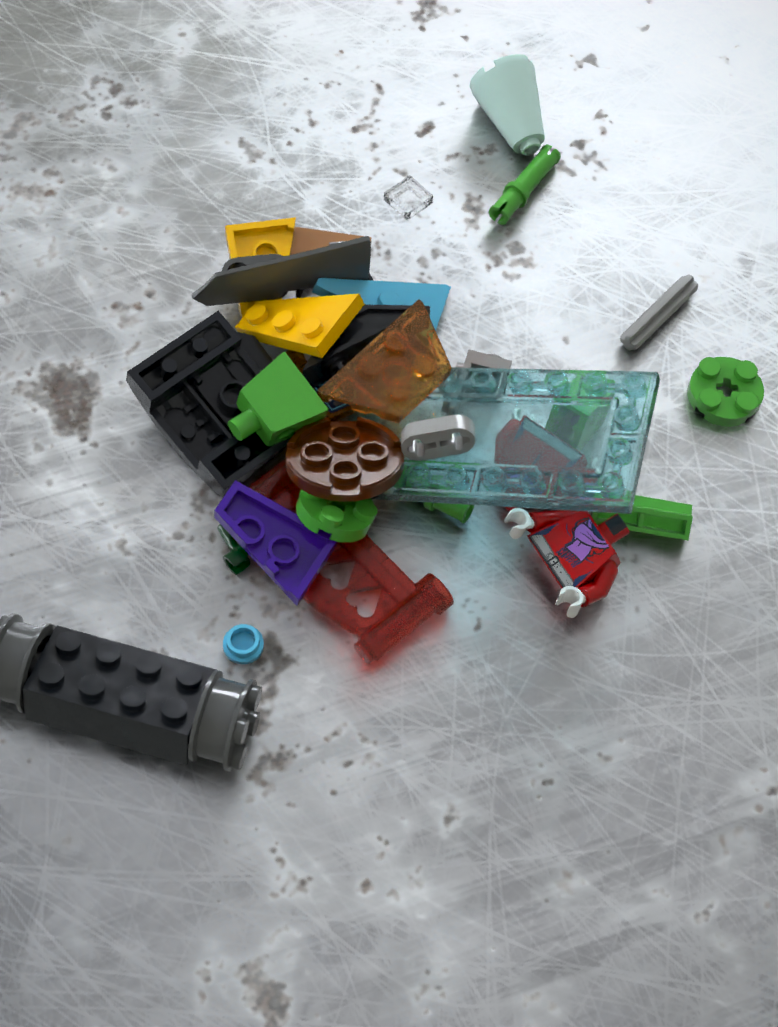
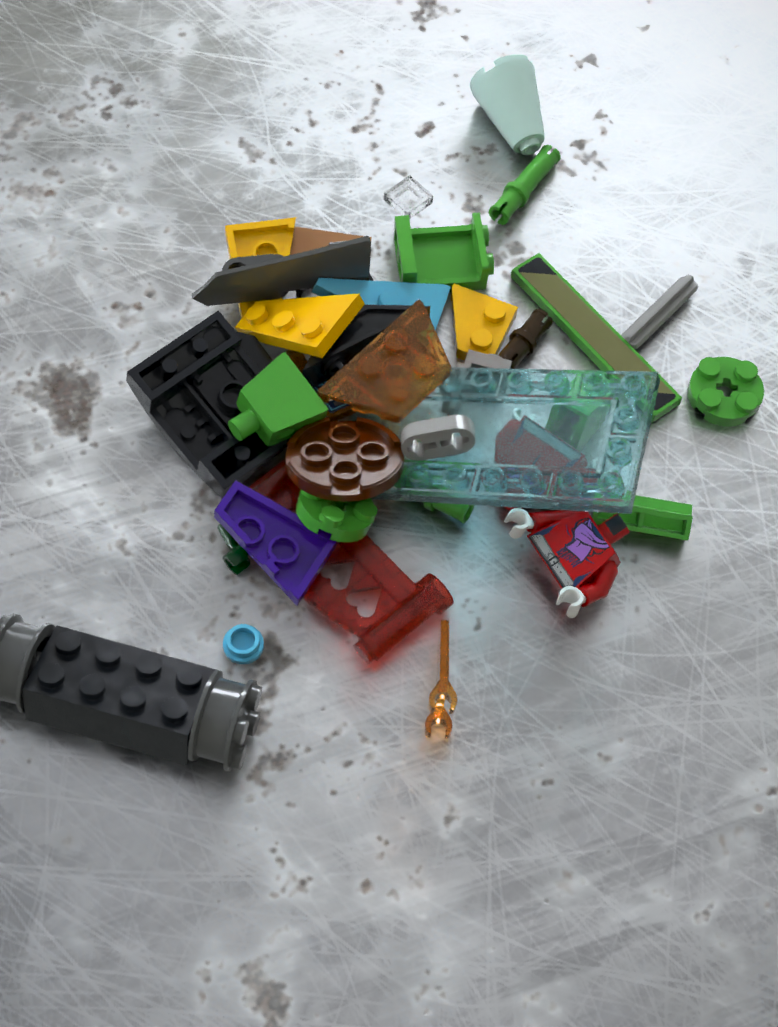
none -> bright green panel [393,212,494,292]
none -> clear orange flag [424,620,457,739]
none -> yellow wing [451,284,518,360]
none -> dark brown pin [498,309,553,375]
none -> tile [511,253,682,423]

